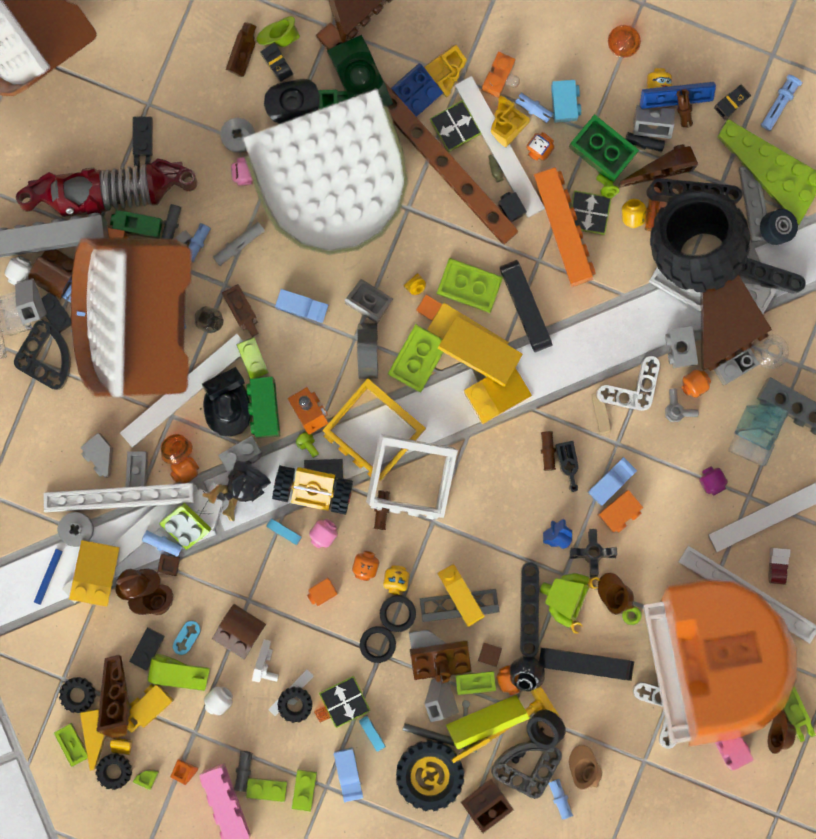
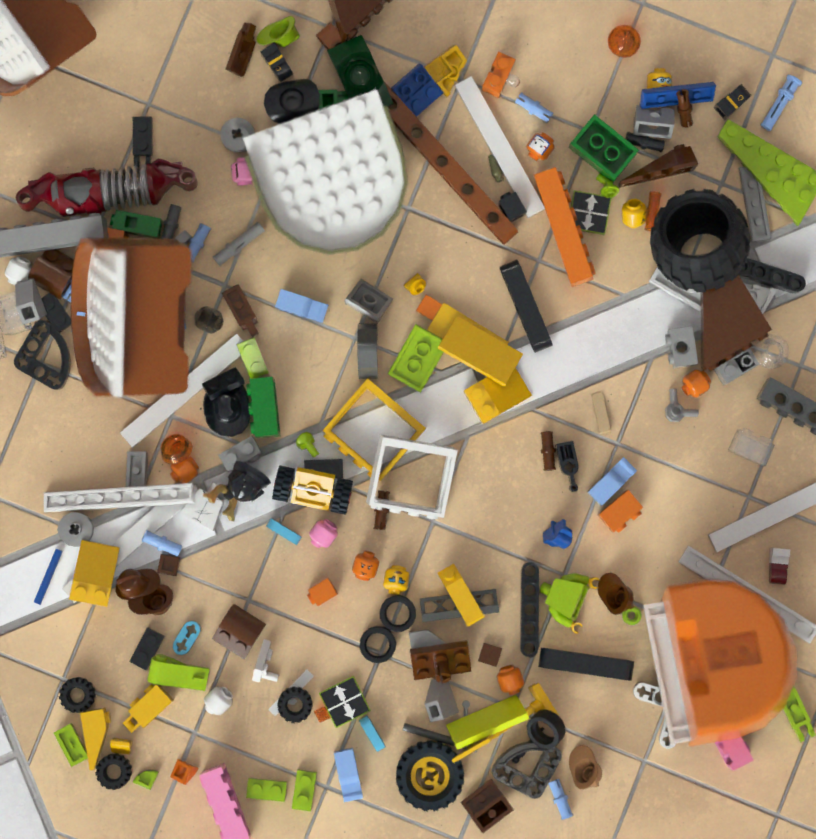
light grey slope [80,433,113,478] -> none
reddish brown wedge [96,655,130,738] -> none
piece [159,502,212,550] -> none
dark grey pin [234,751,253,792] -> none
orange piece [287,387,329,435] -> none
black tile [430,100,481,153] -> none
lime tile [436,258,503,313] -> none
lime plate [455,671,496,695] -> none
yellow slope [491,95,530,147] -> none
black plant [509,656,545,691] -> none
medium azure brick [551,80,581,123] -> none
black pin [570,529,617,577] -> none
white beam [596,356,660,411] -> none
black beam [646,178,742,205] -> none
magenta head [699,466,728,496] -> none
clear light blue slope [734,403,788,451] -> none
black wheel [760,208,798,245] -> none
reddish brown piece [767,711,796,754] -> none

